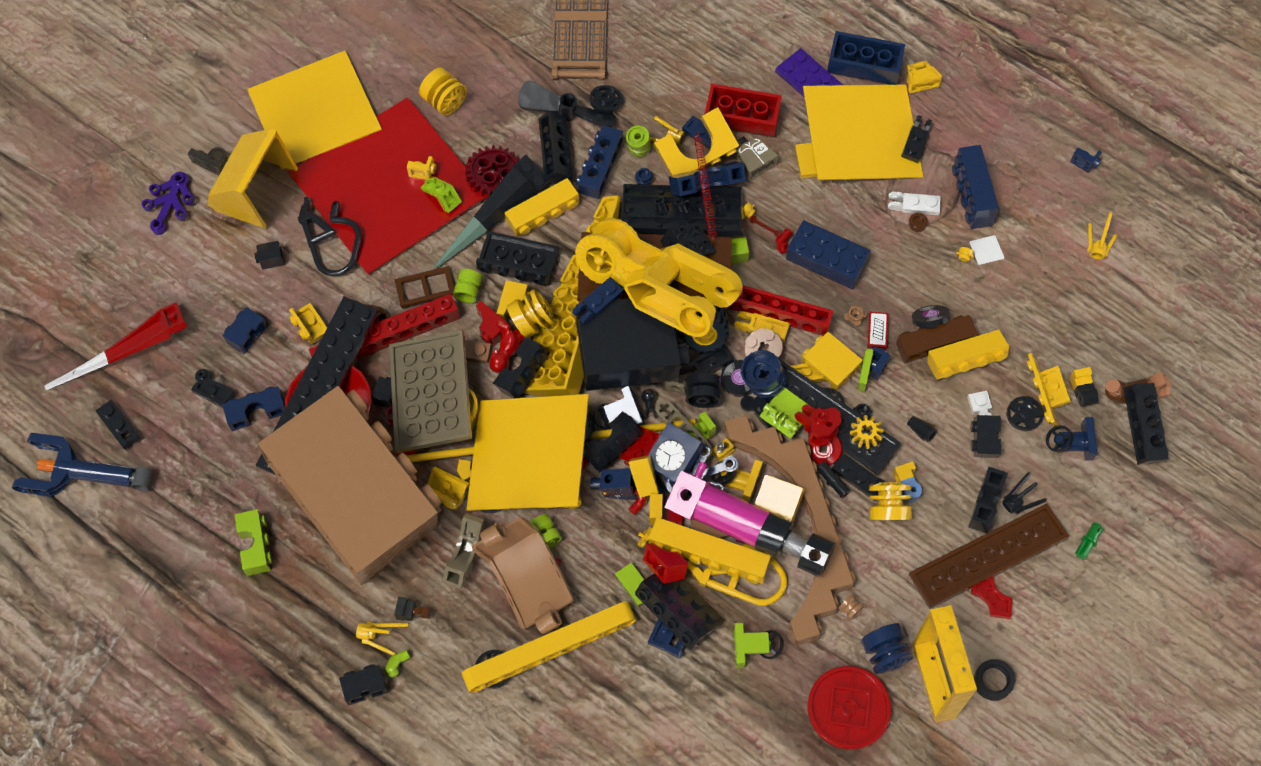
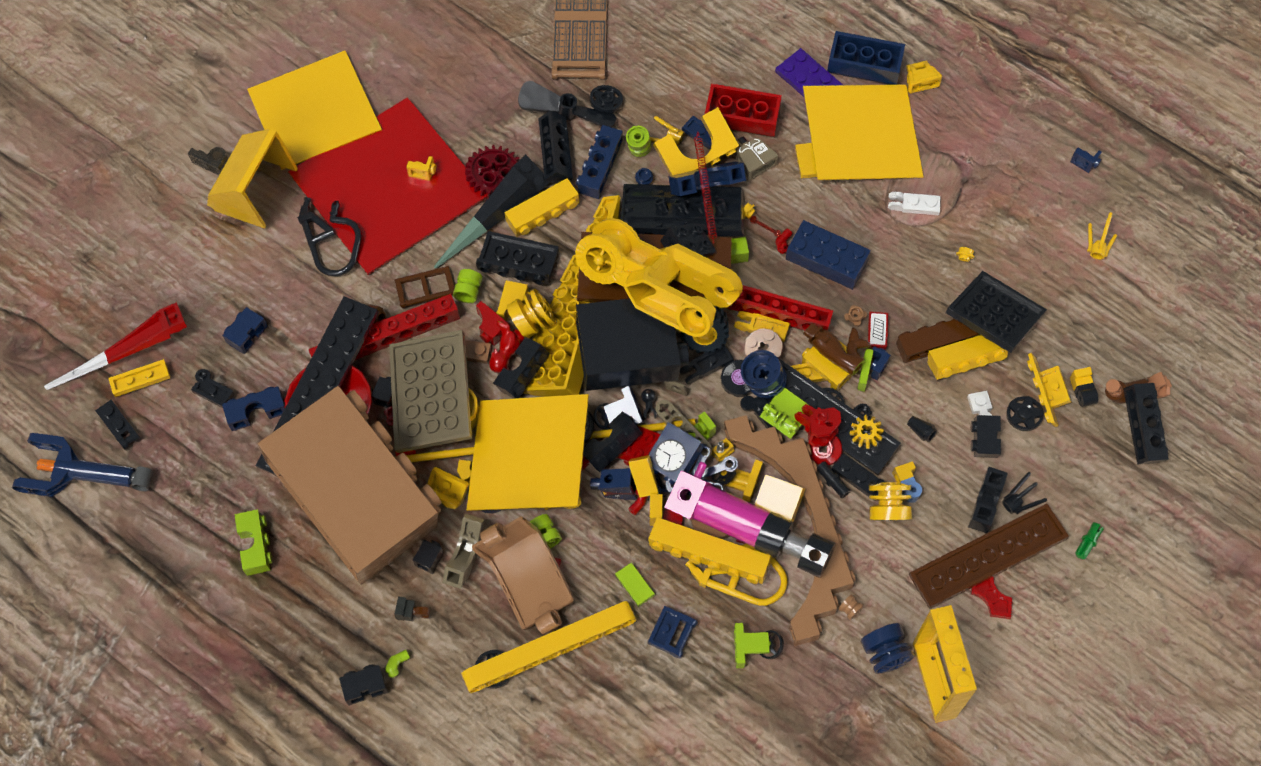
dark purple plant [141,172,195,235] -> none
black brick [254,241,284,270] -> none
yellow bracket [289,303,327,345] -> none
yellow plant [356,622,409,656] -> none
yellow wheel [419,67,467,116] -> none
lime bracket [421,177,462,213] -> none
dark blue hinge [572,277,624,324] -> none
black bracket [635,573,725,650] -> none
yellow plant [637,527,652,548] -> none
red arch [643,543,688,584] -> none
black wheel [686,372,722,408] -> none
red plate [807,666,891,750] -> none
black hinge [901,115,932,163] -> none
reddish brown tile [908,213,928,232] -> none
black tile [912,305,951,329] -> none
dark blue brick [952,145,999,229] -> none
white sticker [969,235,1004,265] -> none
black tyre [974,659,1015,701] -> none
dark blue piece [1046,417,1097,461] -> none
none -> yellow plate [108,359,170,397]
none -> black brick [413,539,444,574]
none -> reddish brown piece [803,323,871,376]
none -> black plate [946,271,1047,353]

